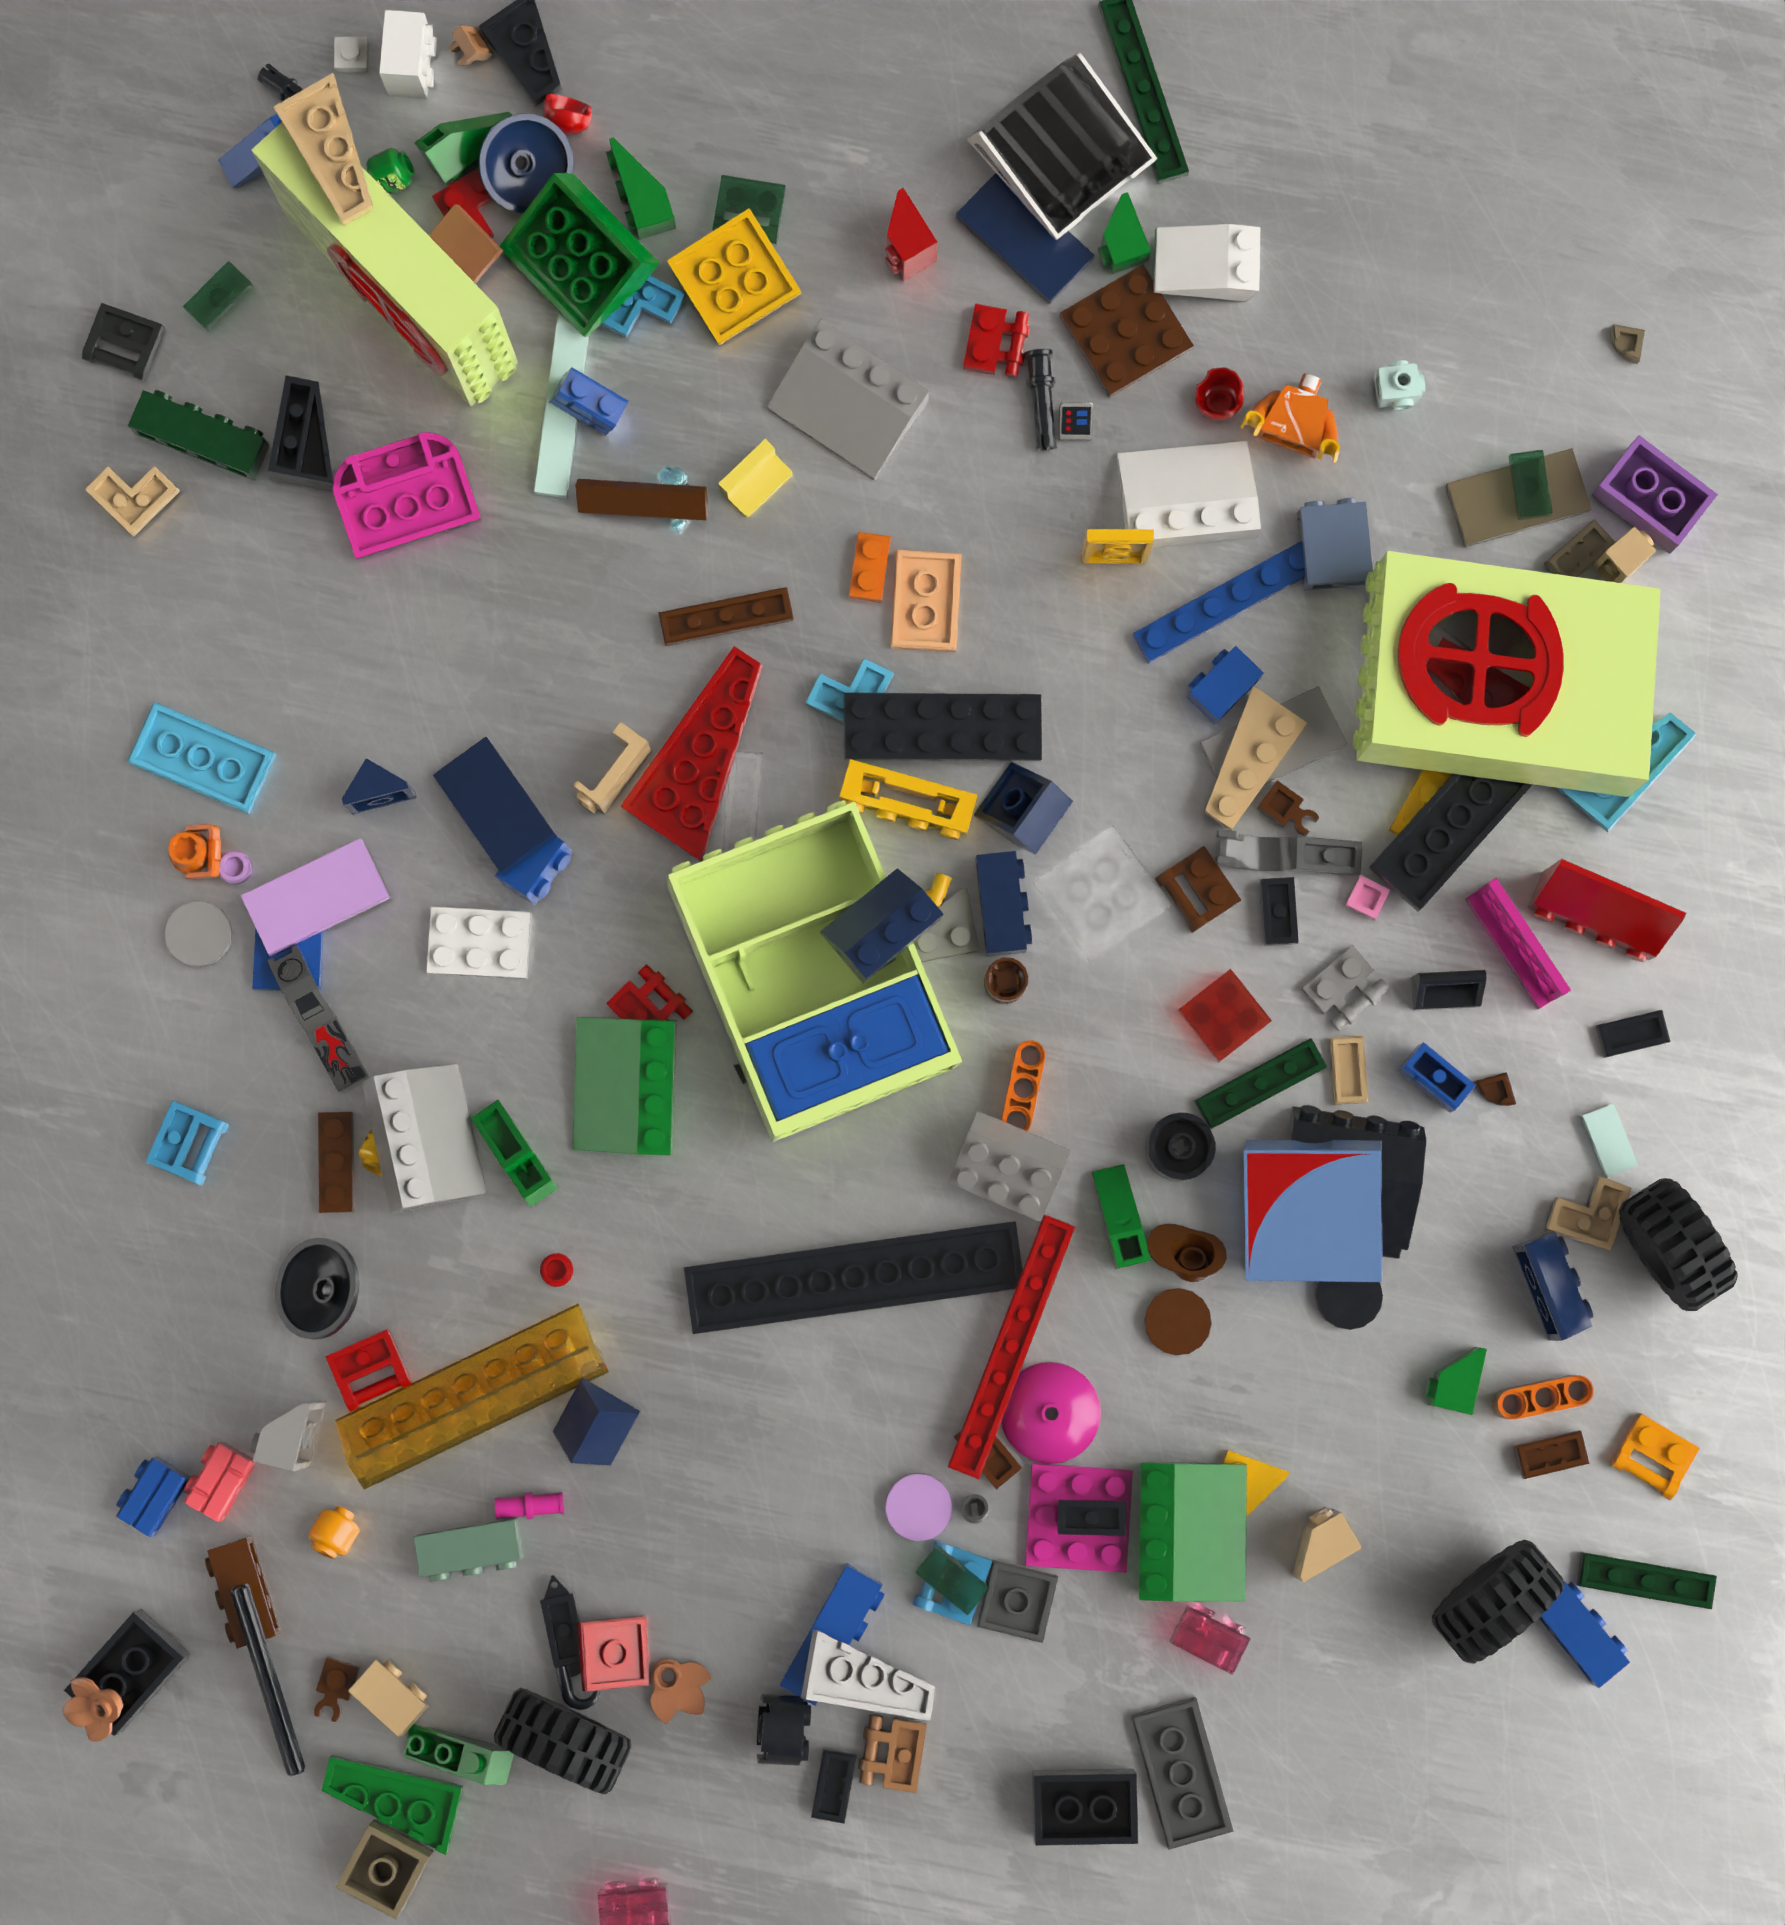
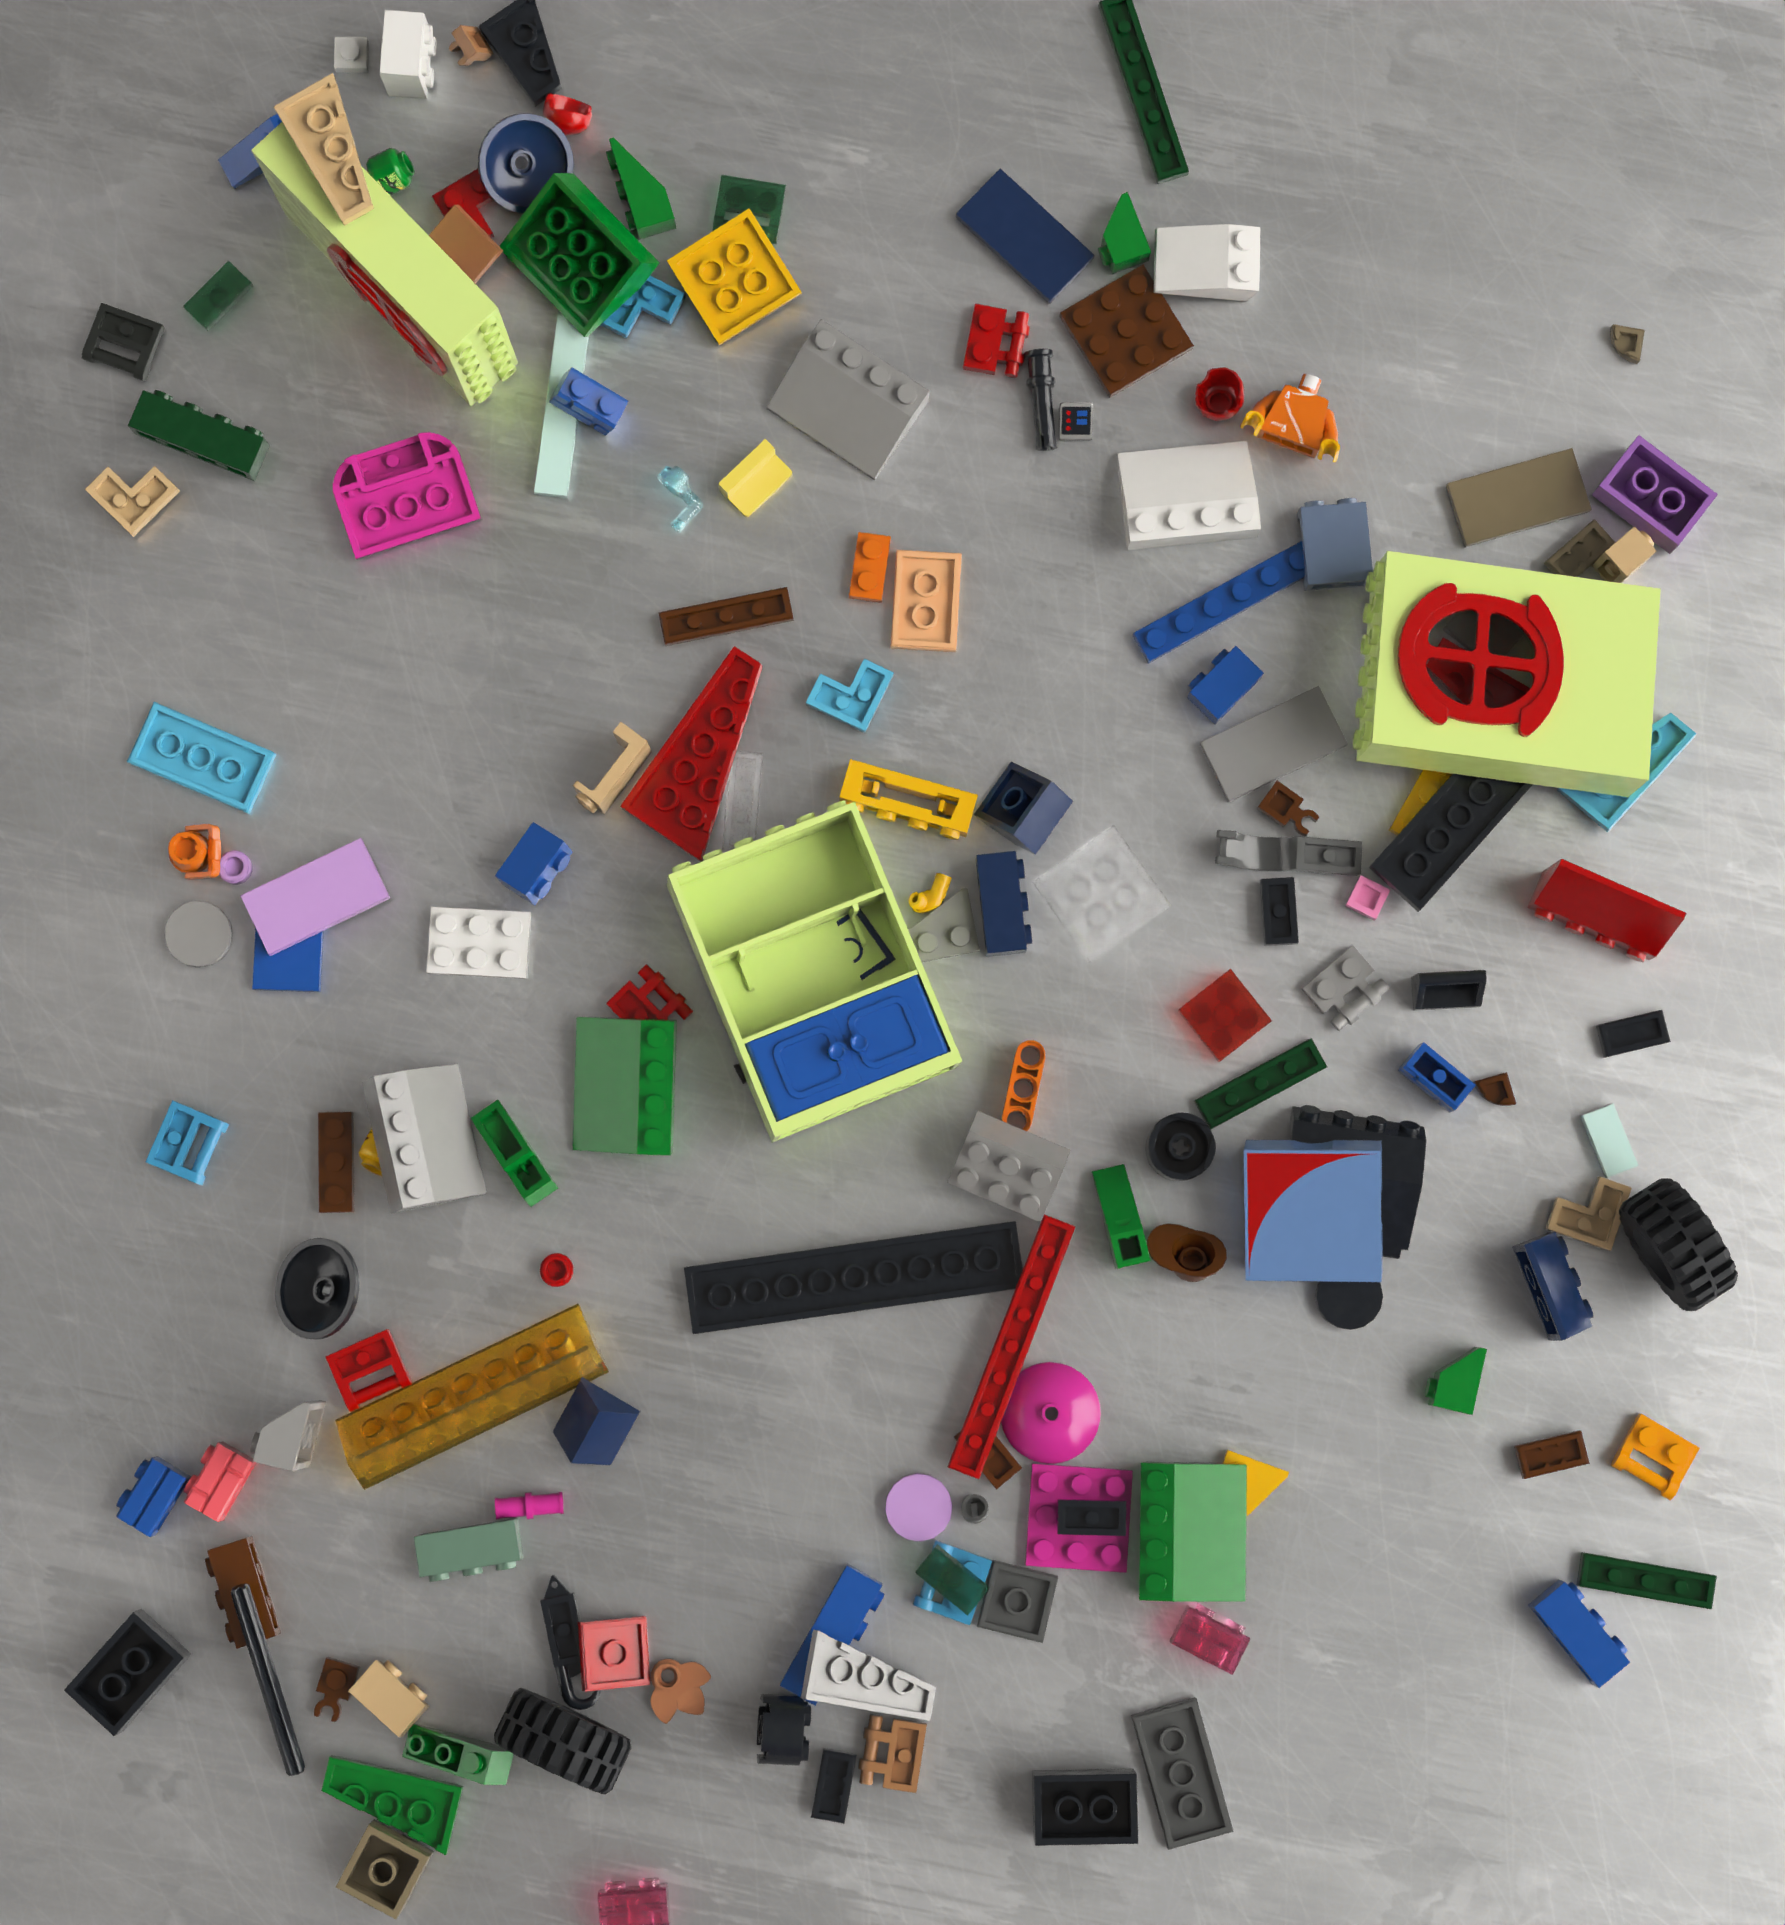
nougat plate [62,1677,123,1742] -> none
black axle [257,64,303,101] -> none
piece [267,945,369,1092] -> none
black wedge [268,375,334,492] -> none
light orange head [308,1506,359,1559] -> none
dark blue slope [342,758,417,815] -> none
green slope [414,112,512,183] -> none
dark blue tile [433,737,557,876] -> none
reddish brown tile [575,479,709,521] -> none
dark blue slope [820,868,944,984] -> none
black plate [843,693,1042,761] -> none
red slope [884,187,938,282] -> none
clear smoke windscreen [967,52,1157,240] -> none
reddish brown wheel [984,957,1028,1005] -> none
yellow tile [1081,529,1154,564] -> none
reddish brown tile [1144,1288,1212,1355] -> none
reddish brown plate [1155,846,1241,933] -> none
tan wing [1204,685,1307,831] -> none
tan slope [1292,1507,1362,1583] -> none
tan tile [1329,1036,1369,1105] -> none
light aqua brick [1374,360,1425,410] -> none
black tyre [1432,1540,1564,1664] -> none
dark pink fence [1465,878,1571,1009] -> none
orange beam [1492,1375,1594,1419] -> none
clear green plate [1509,450,1553,520] -> none

